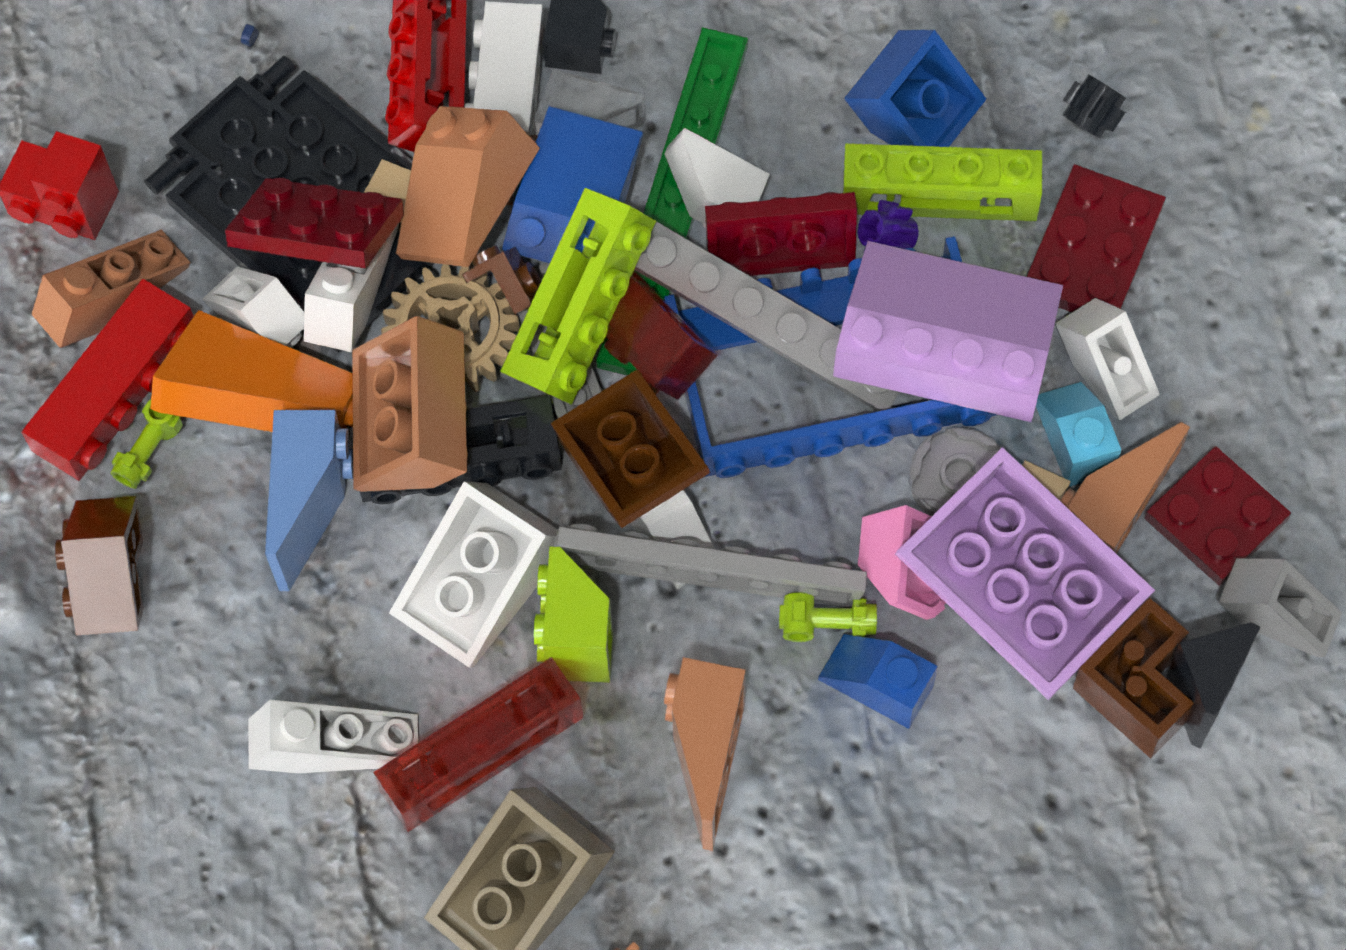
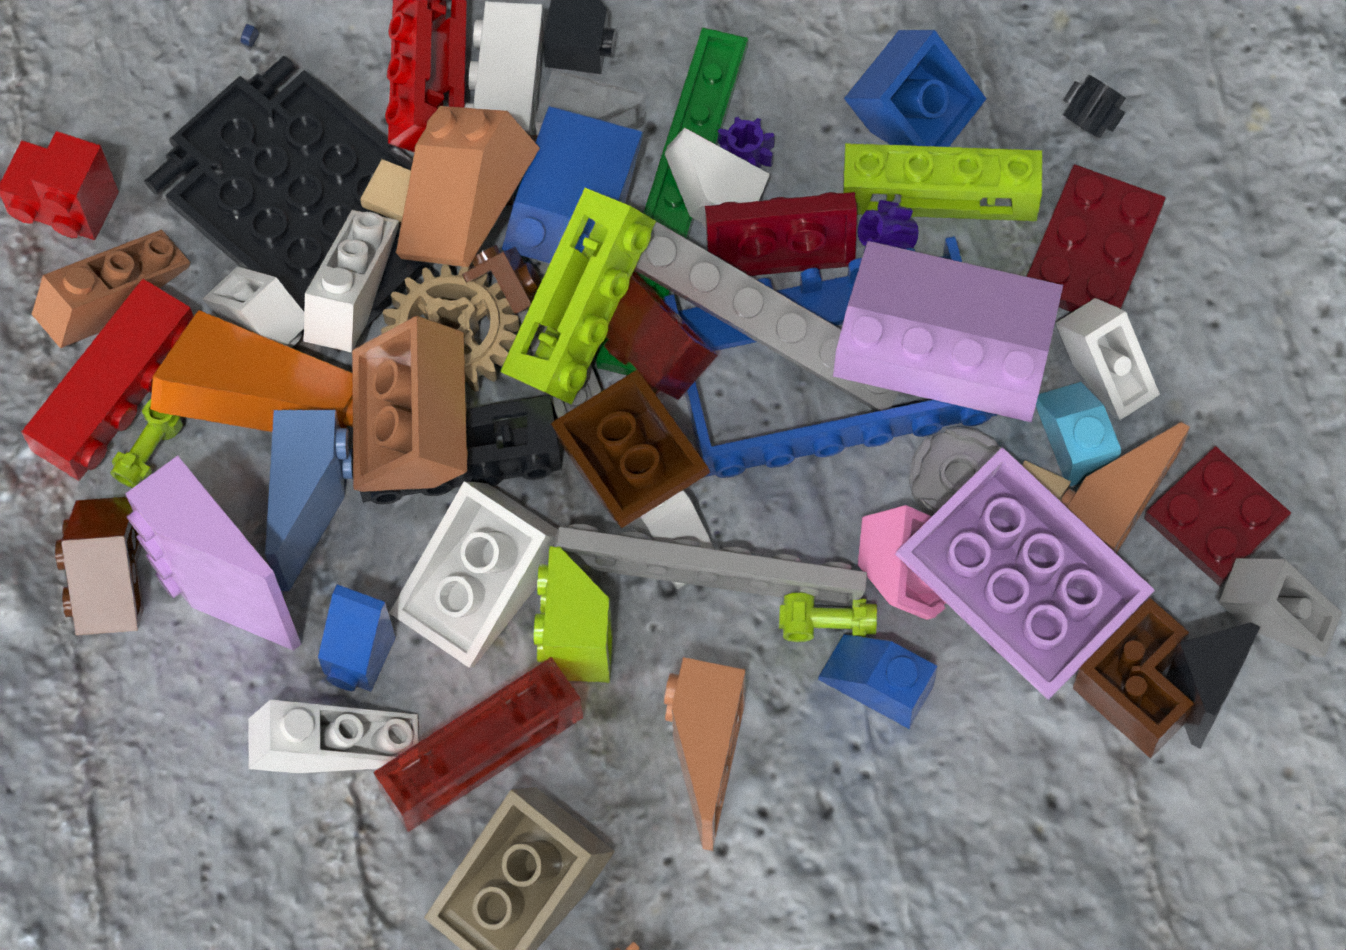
dark red plate [225,178,404,269] -> none
none -> lavender slope [125,455,302,651]
none -> blue slope [318,584,396,692]
none -> dark purple gear [718,117,775,168]

